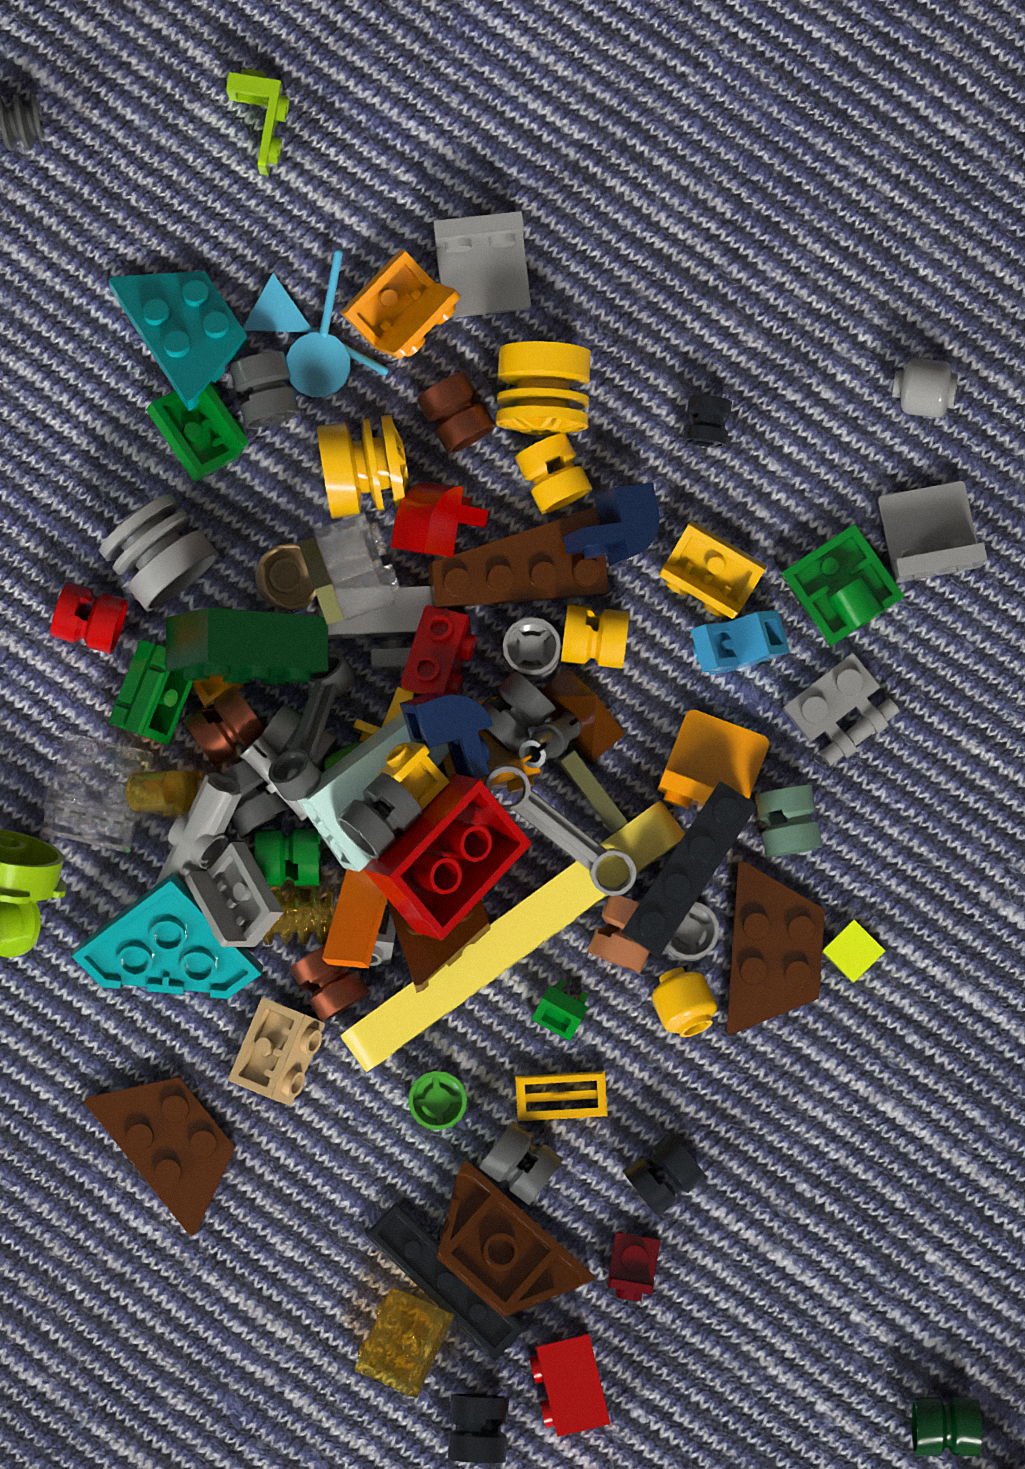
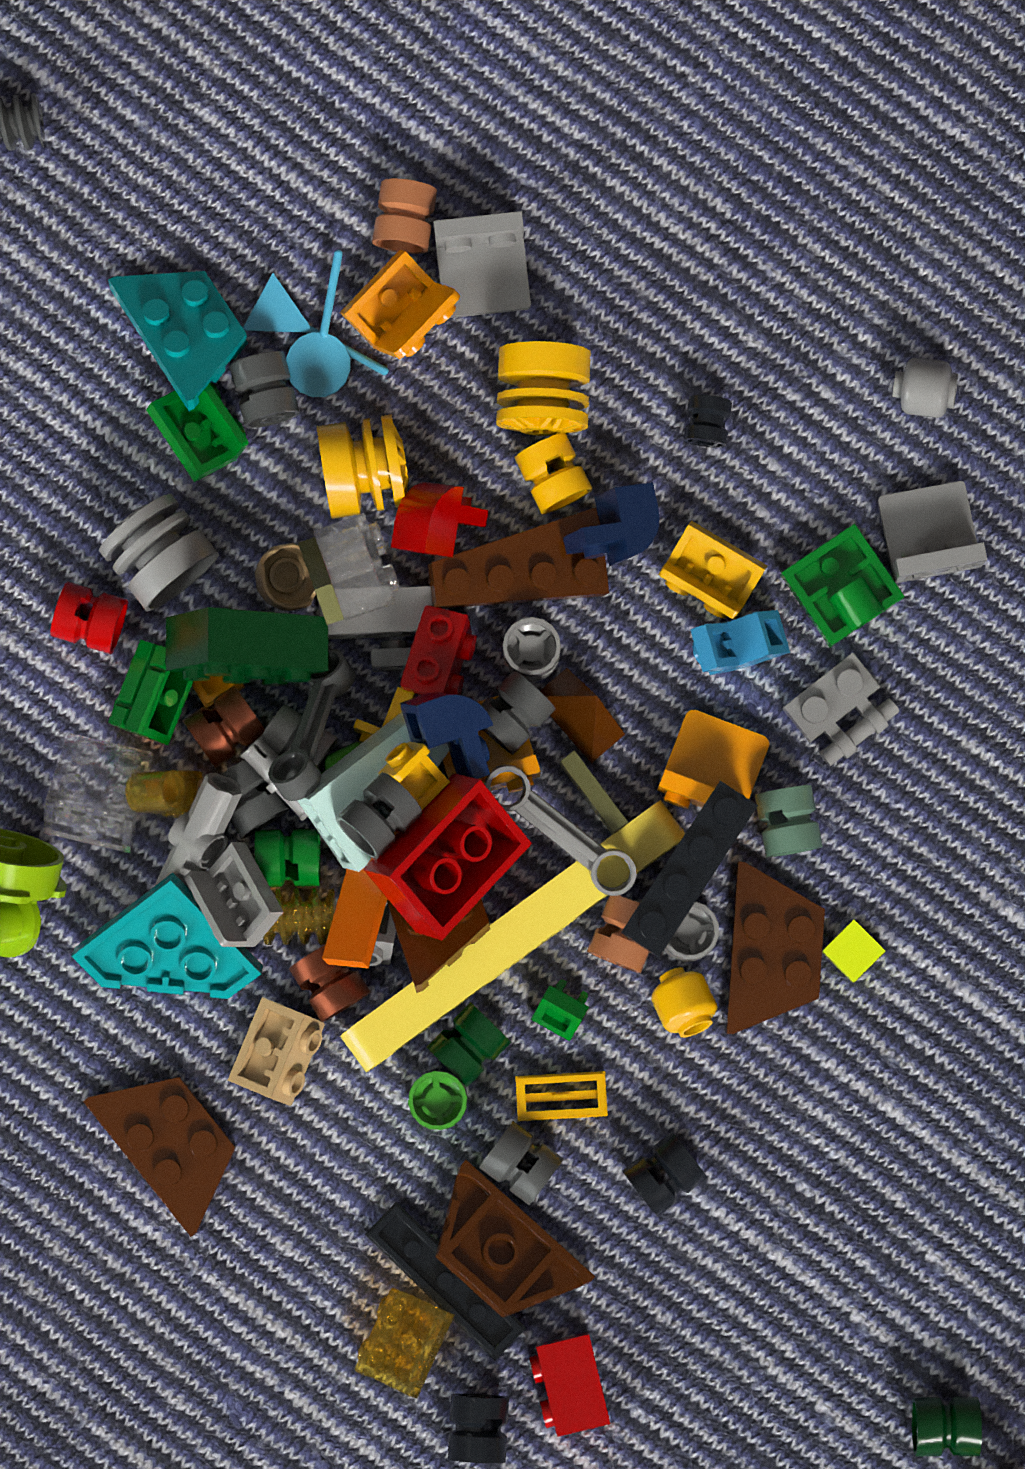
lime bracket [226,69,290,175] -> none
copper wheel [416,372,497,455] -> none
dark grey pin [519,712,581,768] -> none
yellow wheel [561,604,630,669] -> none
dark red bracket [607,1232,661,1302] -> none
none -> nougat wheel [372,178,437,254]
none -> dark green wheel [426,1002,511,1087]

